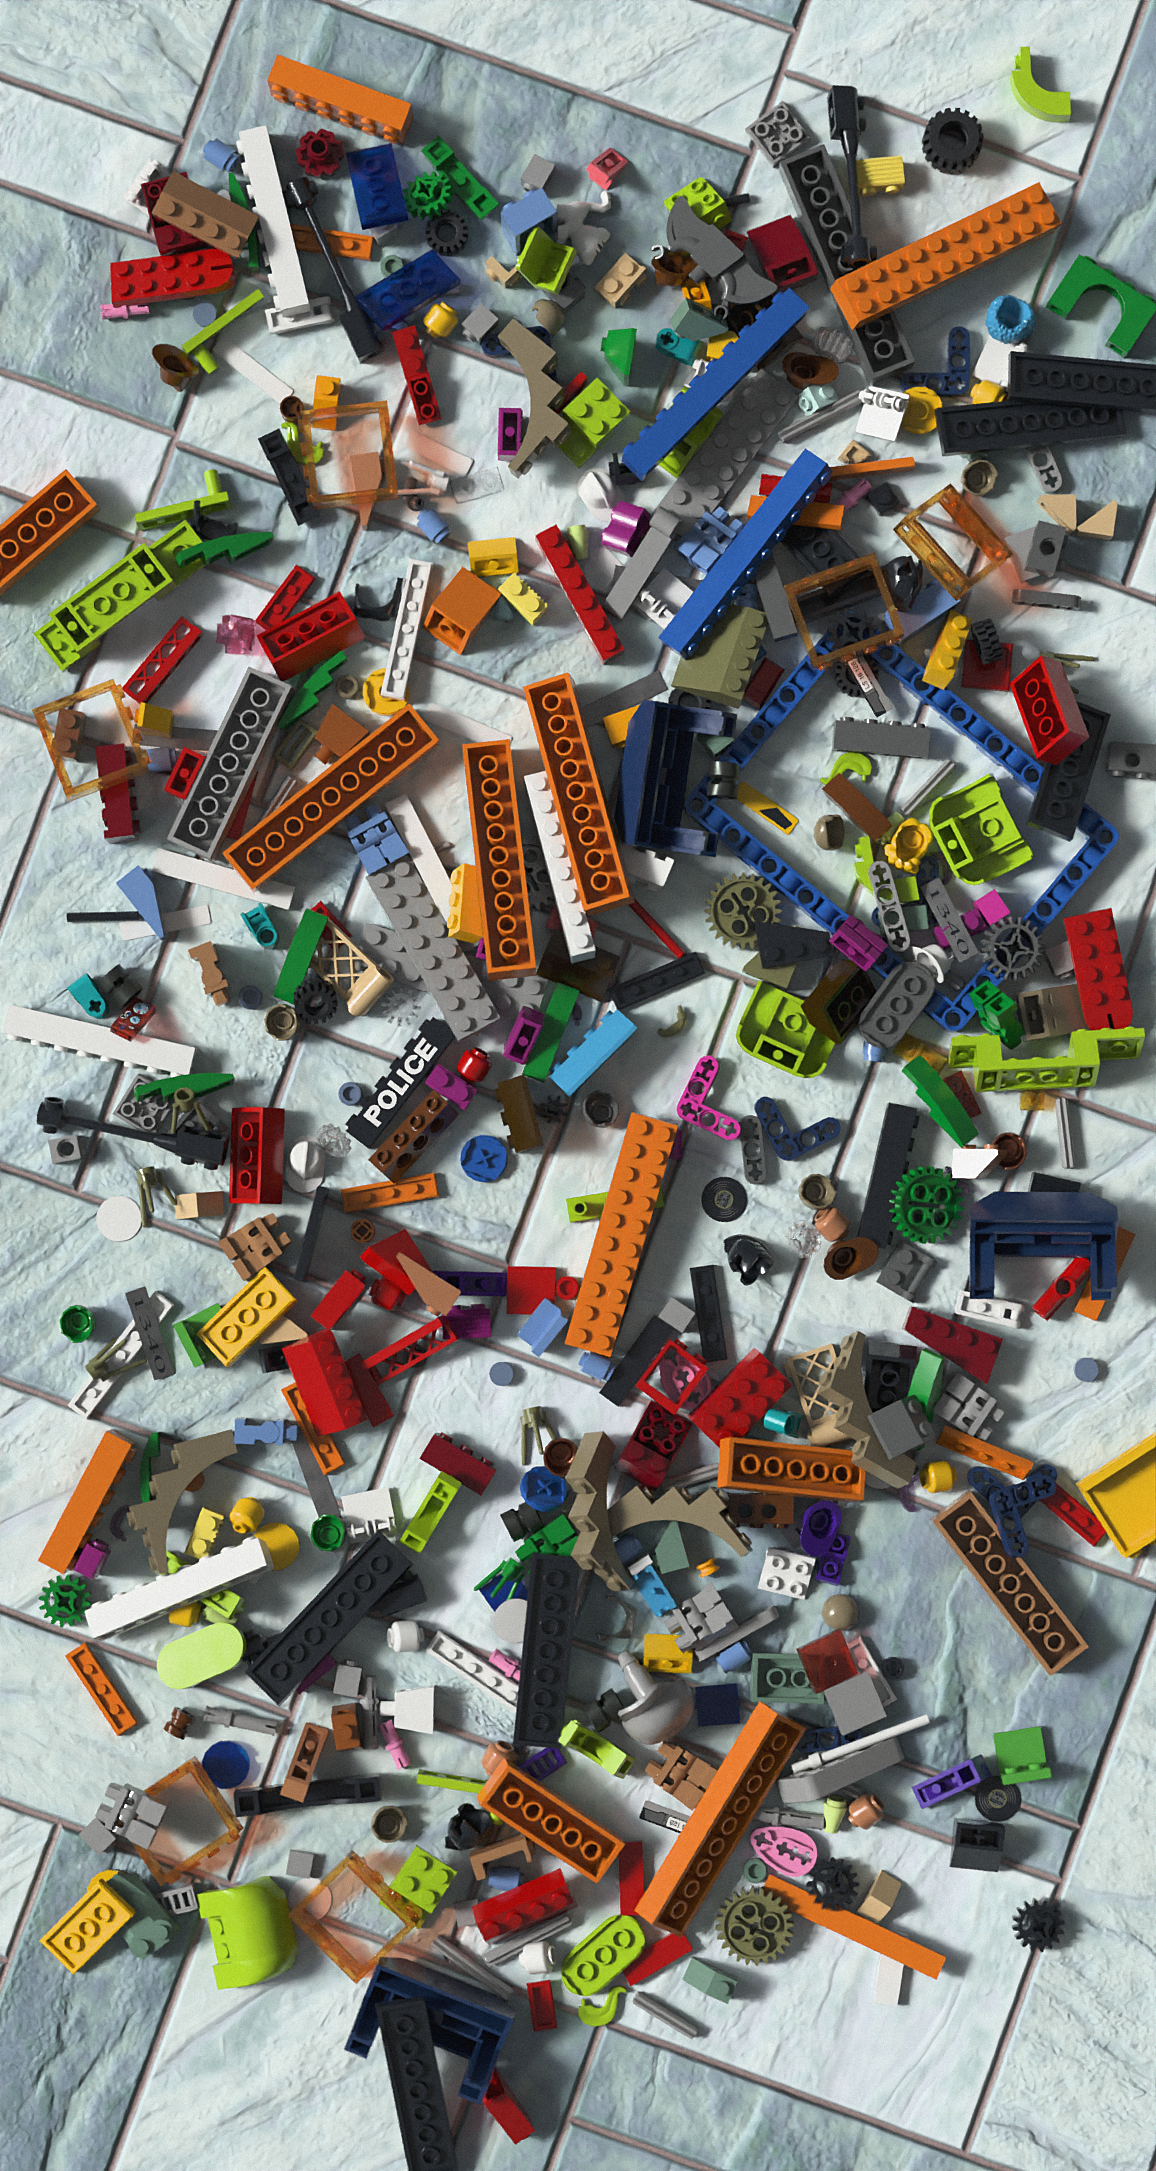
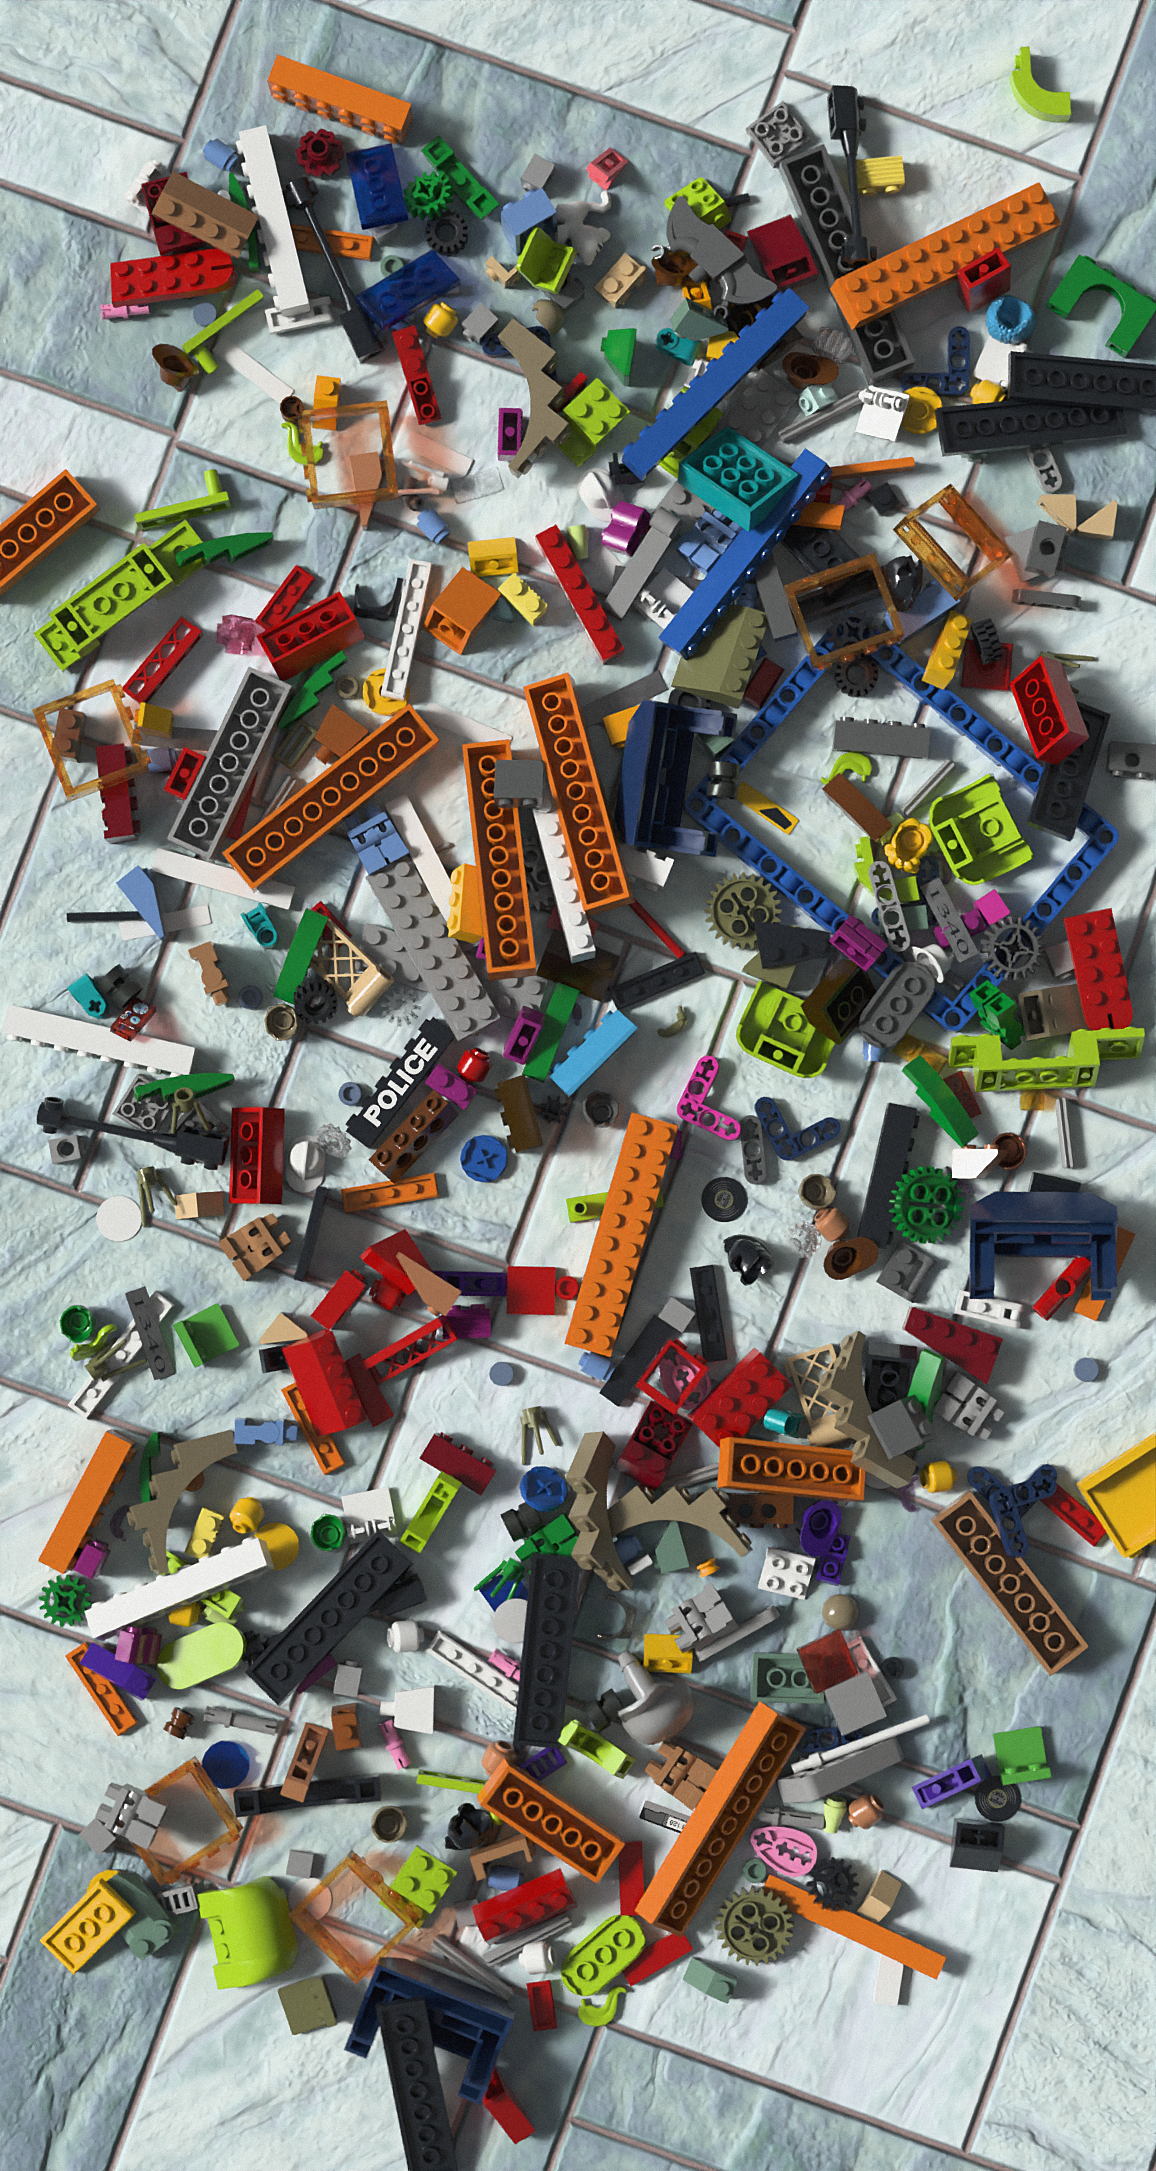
black helmet [192,500,238,540] -> none
yellow tile [196,1267,298,1368] -> none
black slope [258,429,320,526] -> none
flat silver sticker [291,1432,342,1518] -> none
reddish brown wheel [350,1219,376,1243] -> none
light grey pin [360,1675,379,1750] -> none
medium blue panel [517,1298,568,1357] -> none
copper hair [543,1437,578,1477] -> none
dark azure hinge [630,1565,677,1617] -> none
light grey axle [632,1992,698,2039] -> none
clear blue piece [695,1683,741,1727] -> none
medium blue brick [715,1641,752,1674] -> none
dark tan hair [813,814,845,851] -> none
sticker [837,632,892,717] -> none
tan tile [838,440,871,464] -> none
black tyre [922,107,984,174] -> none
orange tile [936,1425,1034,1480] -> none
dark tan hair [961,459,999,496] -> none
black gear [1011,1898,1065,1952] -> none
none -> lime piece [69,1324,117,1361]
none -> dark purple slope [80,1642,156,1701]
none -> brick [115,1626,162,1664]
none -> olive bracket [278,1973,339,2035]
none -> dark grey bracket [494,760,543,809]
none -> teal slope [678,426,798,532]
none -> red brick [957,247,1011,314]

